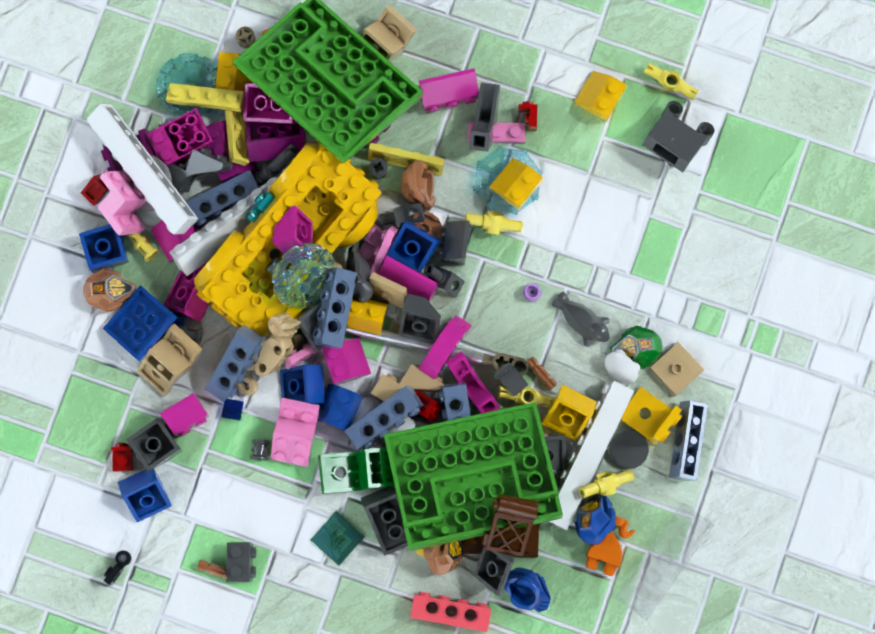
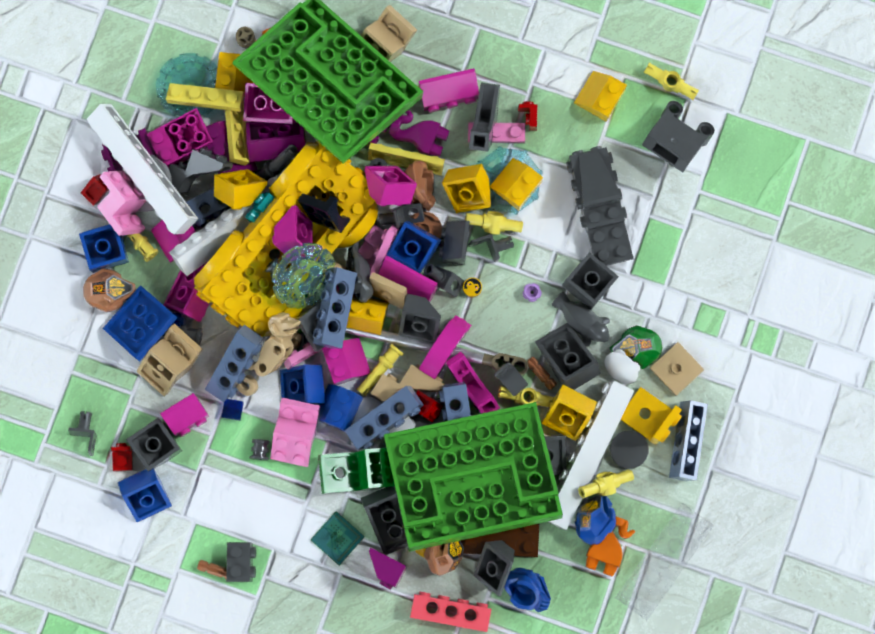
black plate [103,550,132,586] -> none
reddish brown piece [482,494,539,557] -> none
none -> dark grey bracket [68,411,97,456]
none -> yellow slope [214,169,268,210]
none -> black piece [298,193,350,233]
none -> light yellow pin [356,343,404,397]
none -> dark pink slope [365,166,417,206]
none -> magenta slope [369,548,407,590]
none -> magenta hips [389,110,449,158]
none -> yellow slope [442,164,491,213]
none -> yellow tile [463,278,482,297]
none -> dark grey bracket [468,234,514,263]
none -> dark grey slope [535,323,601,390]
none -> dark grey slope [562,252,619,310]
none -> dark grey wedge [566,146,634,266]

